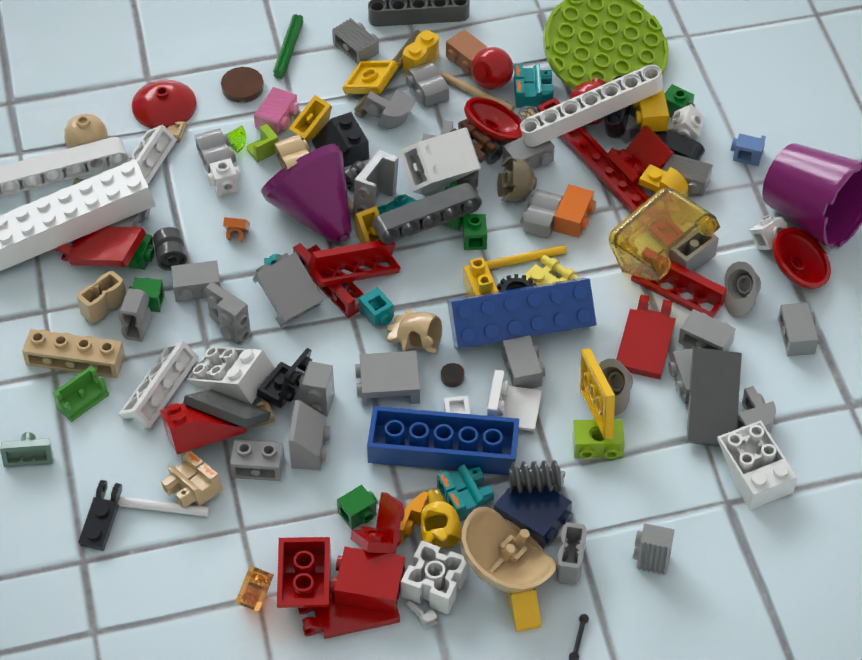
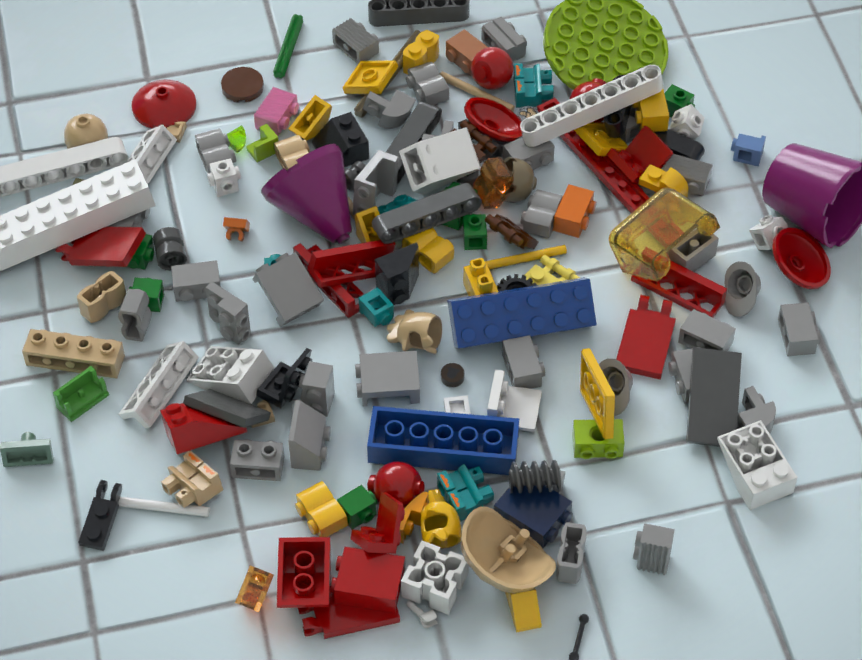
none -> yellow brick [295,481,348,537]
none -> red brick [367,462,425,509]
none -> black slope [375,243,419,305]
none -> dark grey beam [386,101,442,185]
none -> yellow brick [402,228,454,274]
none -> clear orange brick [473,157,513,209]
none -> light grey brick [481,17,527,62]
none -> reddish brown plate [485,214,539,249]
none -> yellow tile [574,122,628,156]

